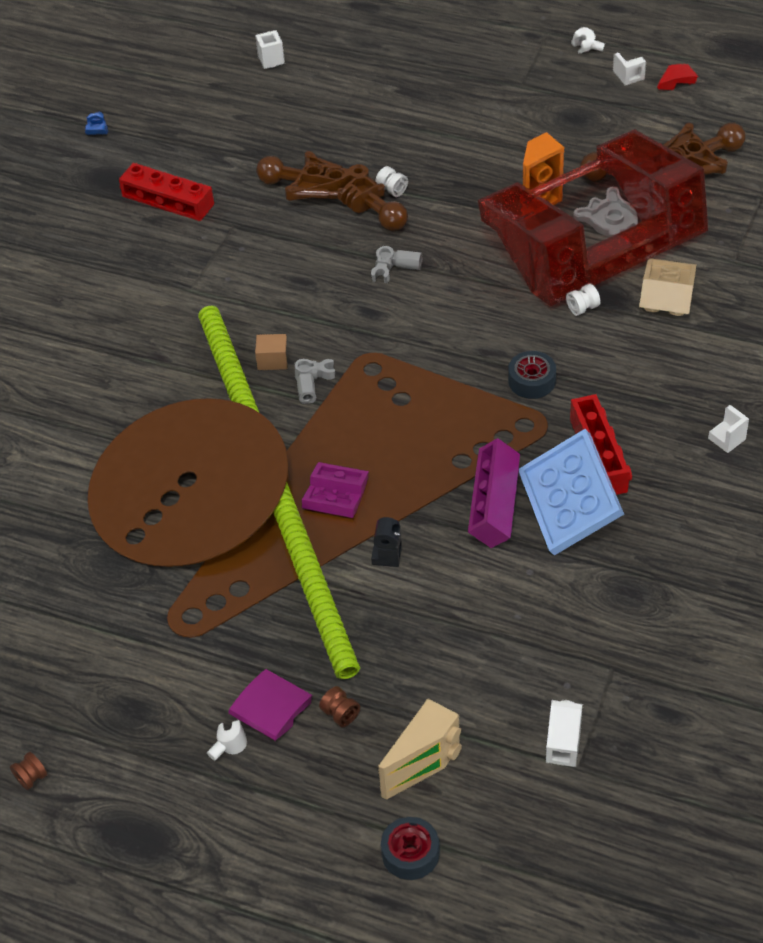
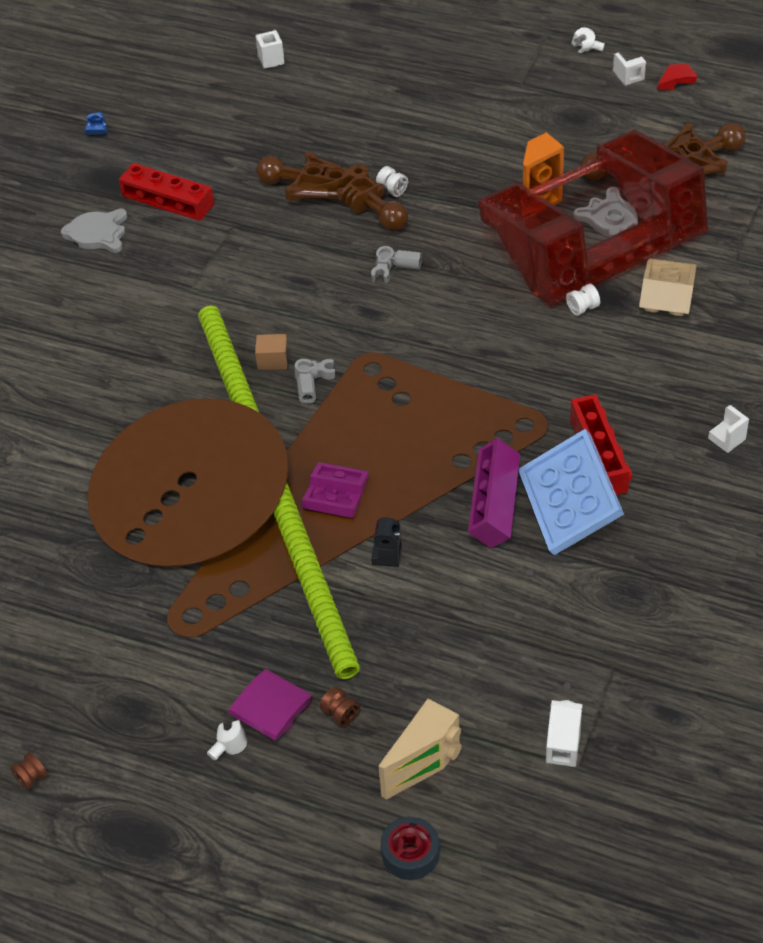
black wheel [508,351,556,399] -> none
none -> light grey tile [61,209,127,253]

